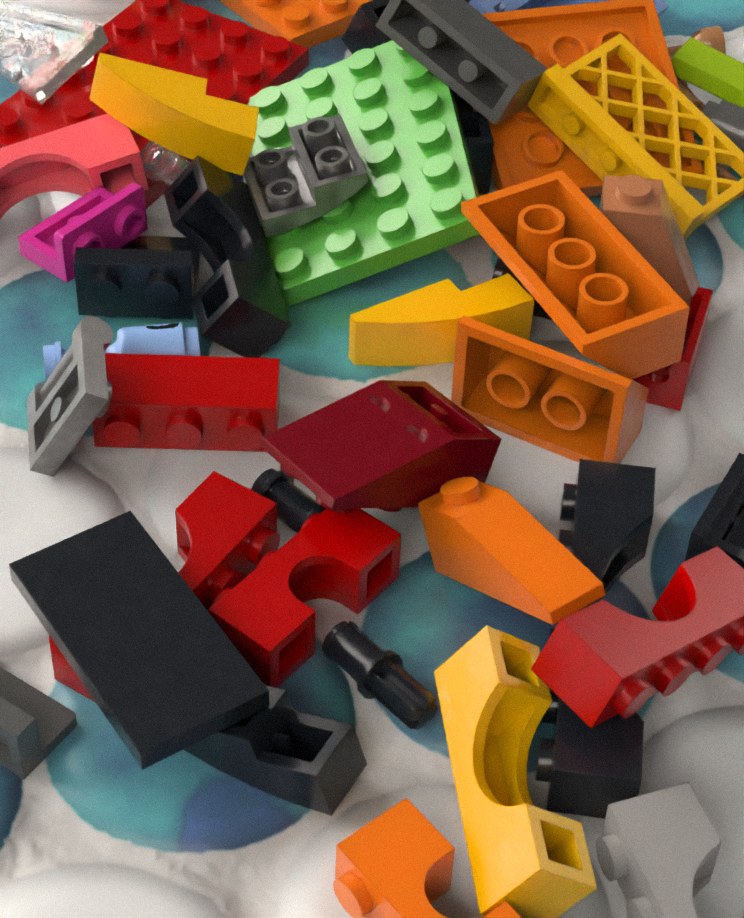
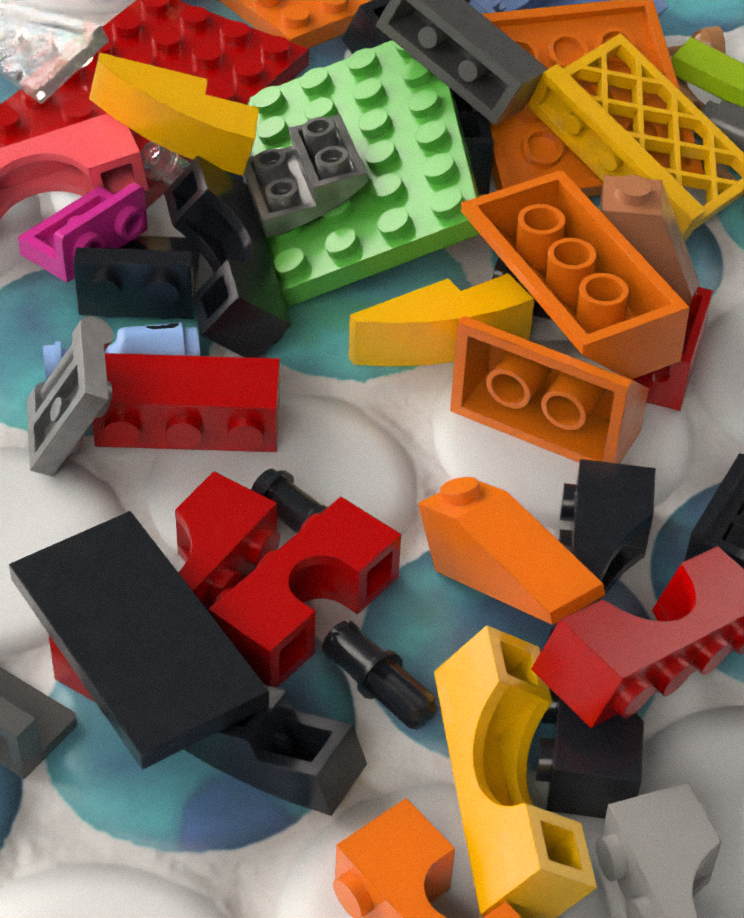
dark red slope [259,380,502,514] -> none

